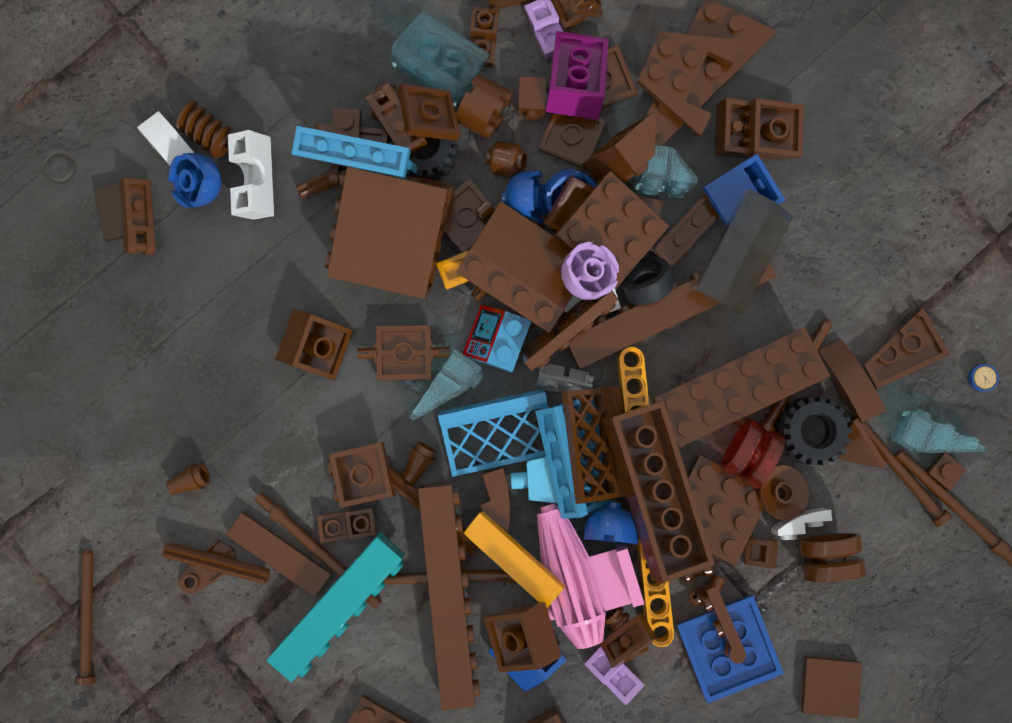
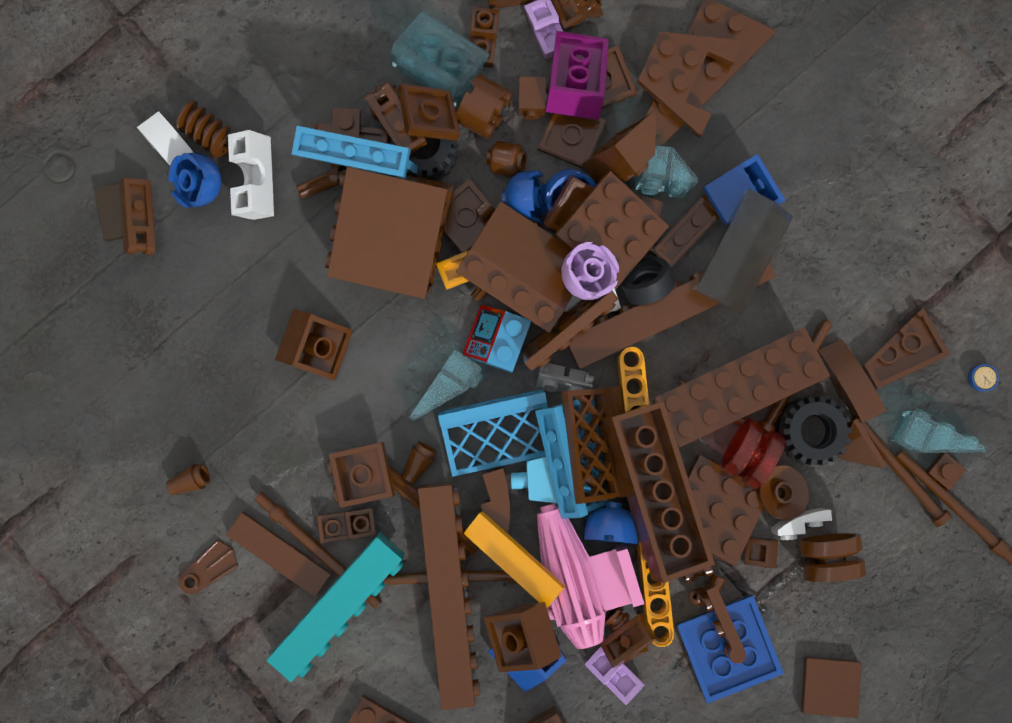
reddish brown bar [75,550,96,685] -> none
reddish brown axle [162,543,270,584] -> none
reddish brown plate [357,325,450,380] -> none
reddish brown slope [715,98,804,159] -> none

